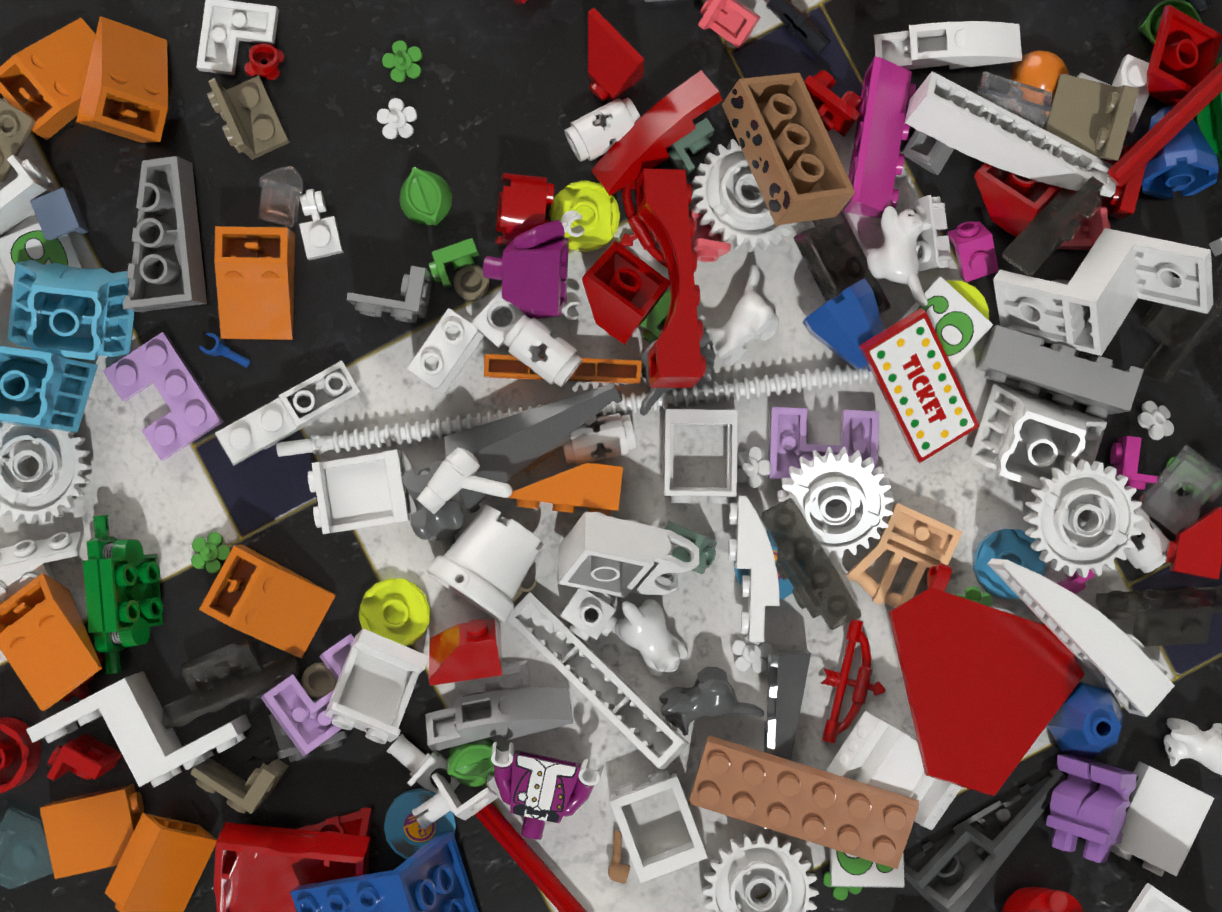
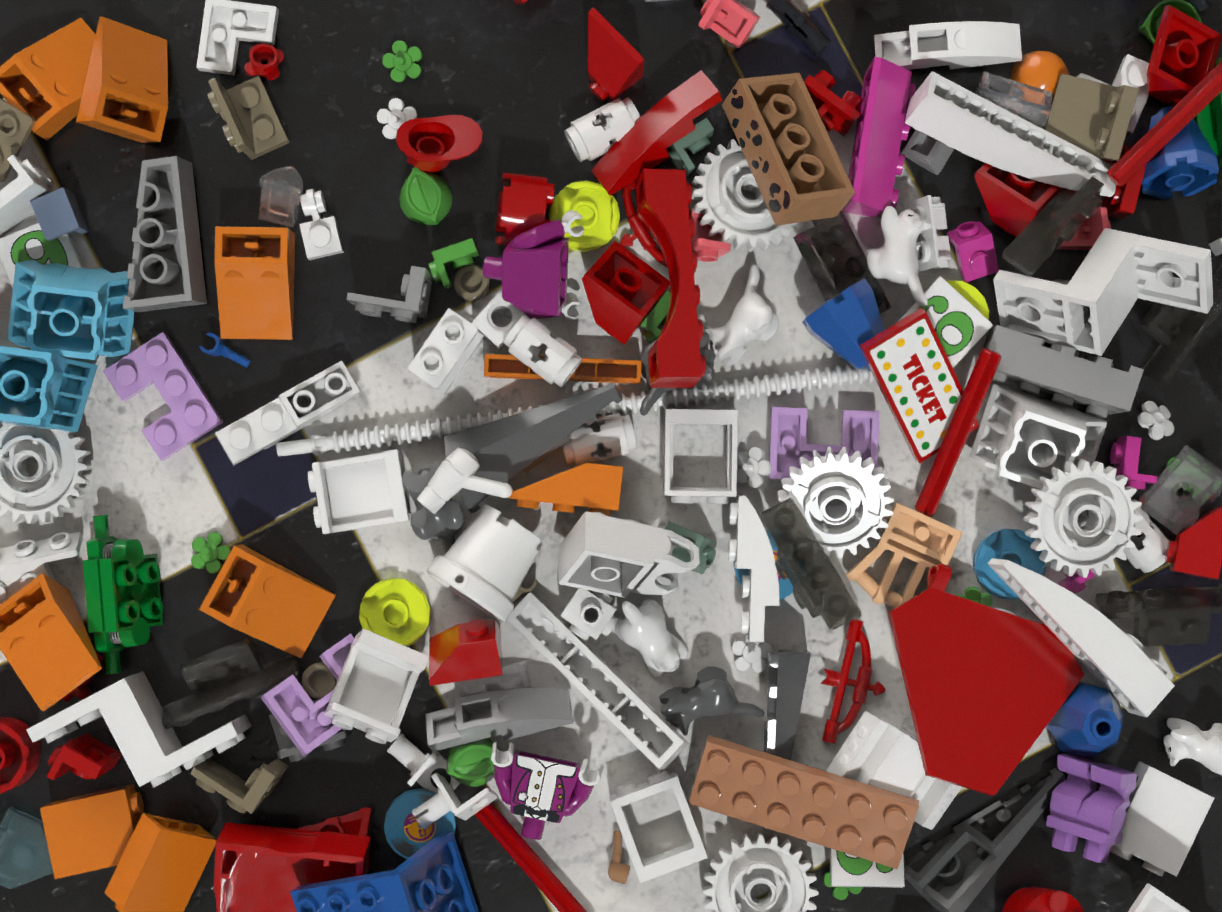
none -> red piece [396,115,483,172]
none -> red axle [915,348,1002,517]

